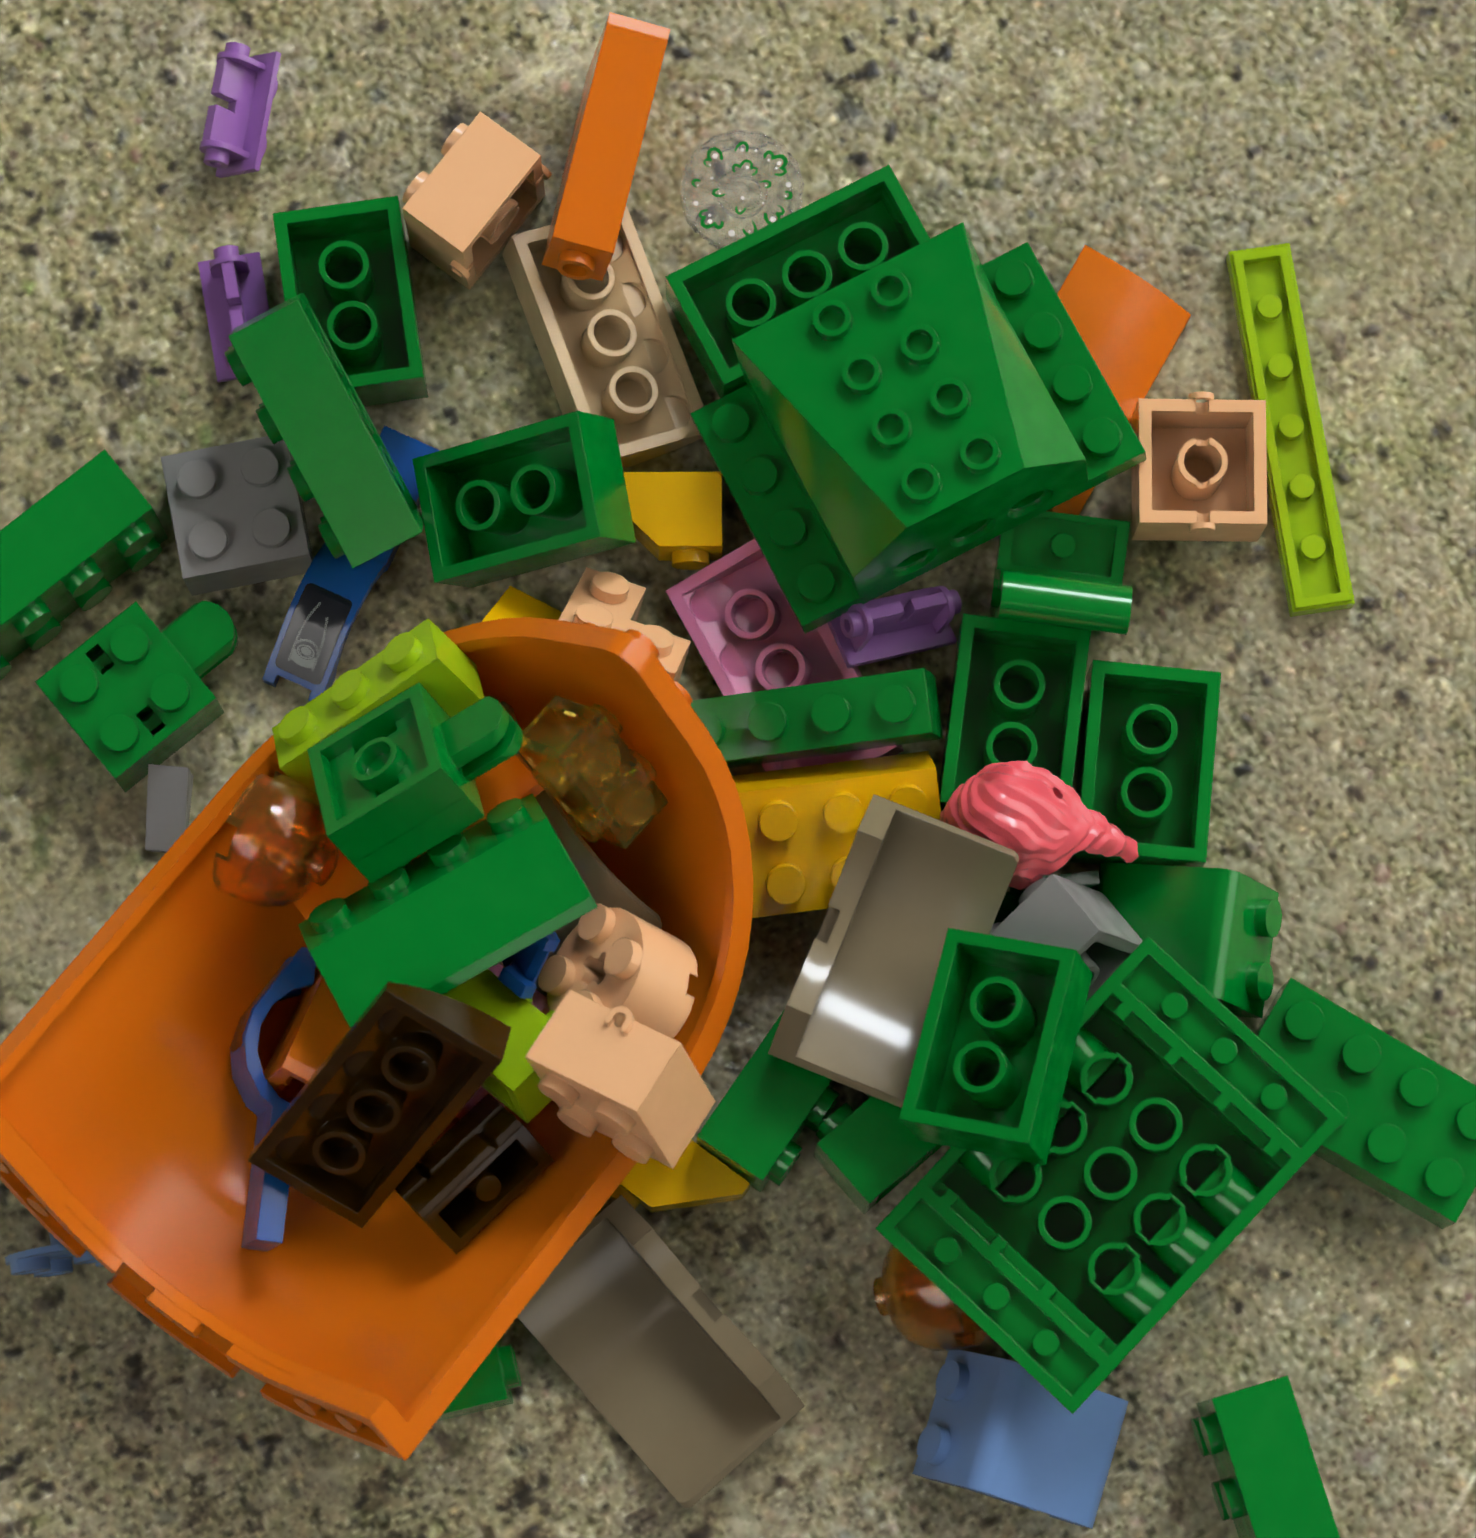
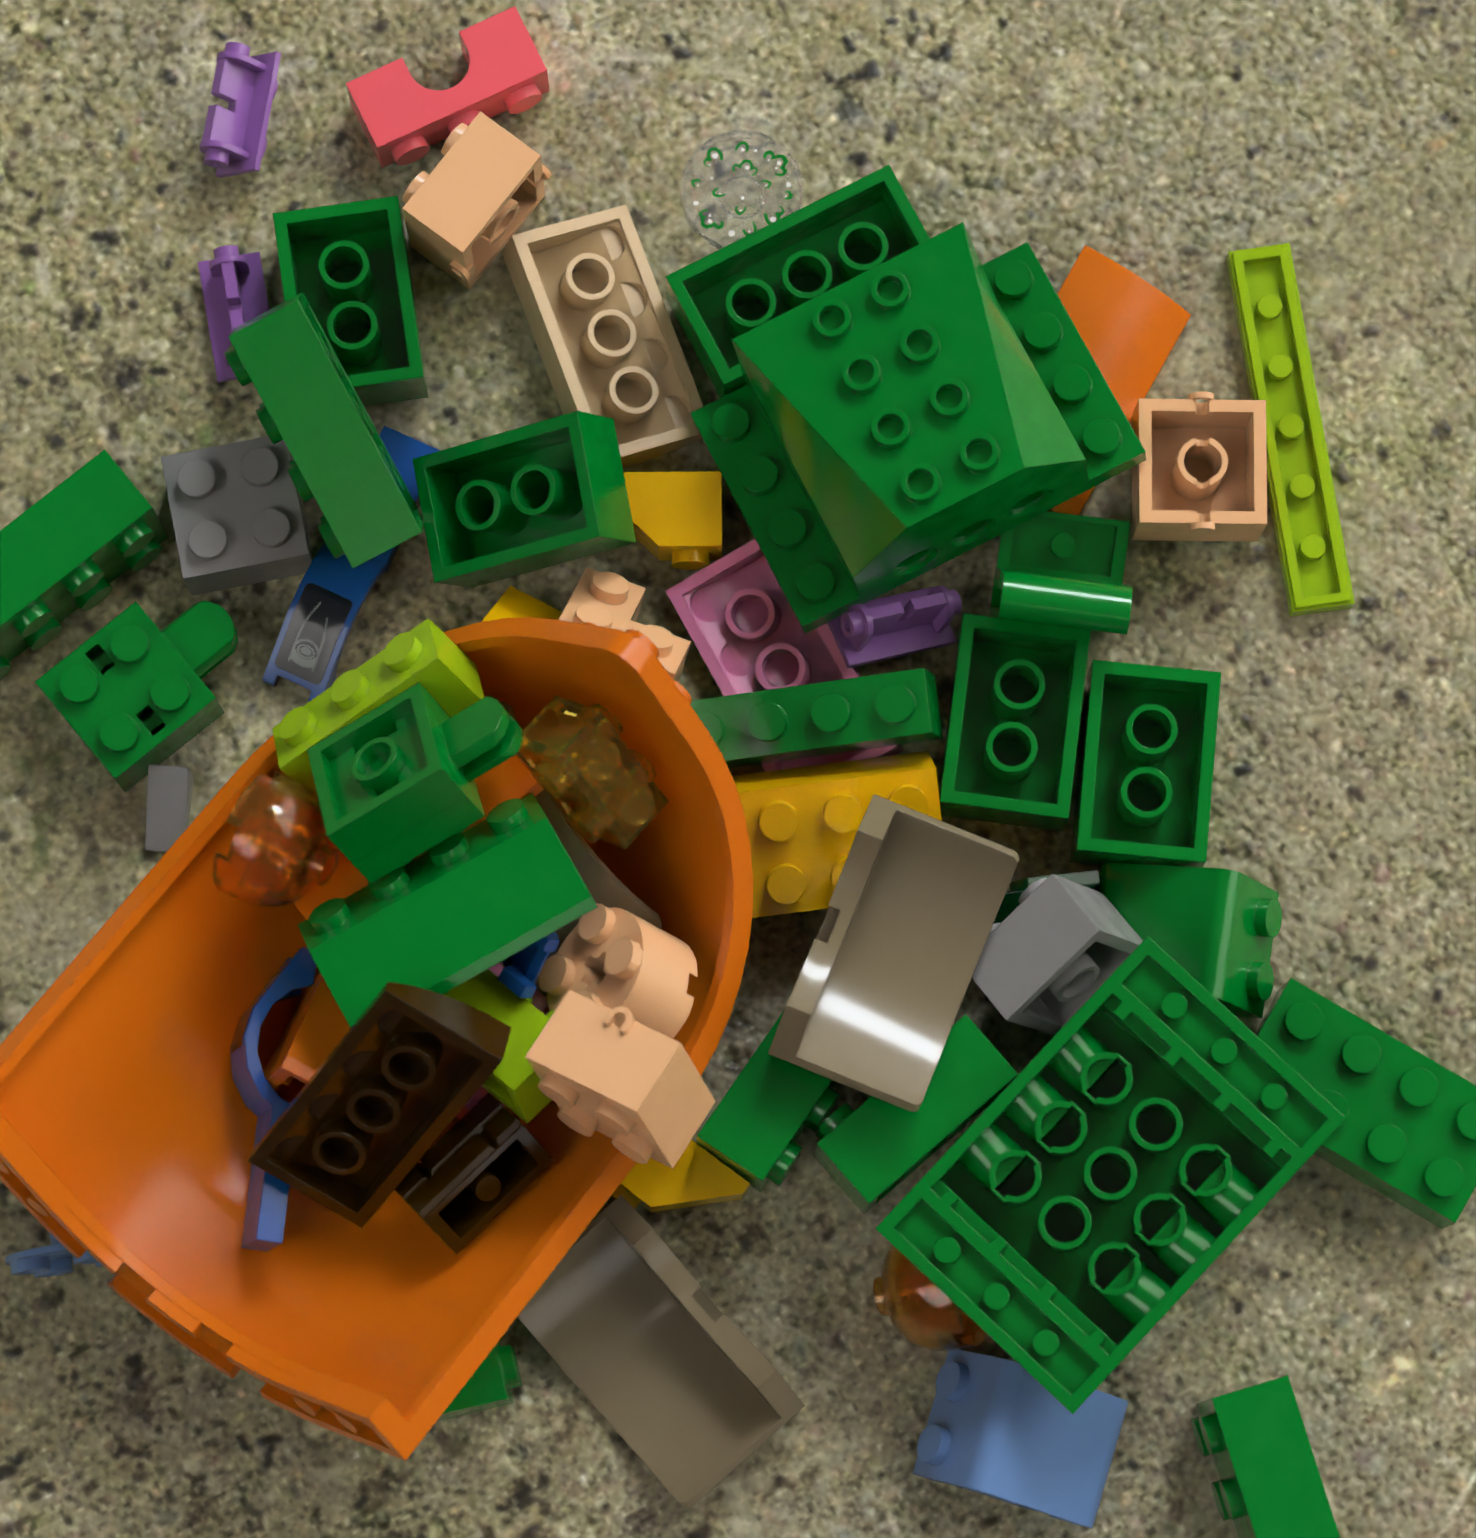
orange slope [542,12,671,281] -> none
green brick [899,928,1093,1165] -> none
coral hair [940,761,1139,890] -> none
none -> coral arch [346,6,549,168]

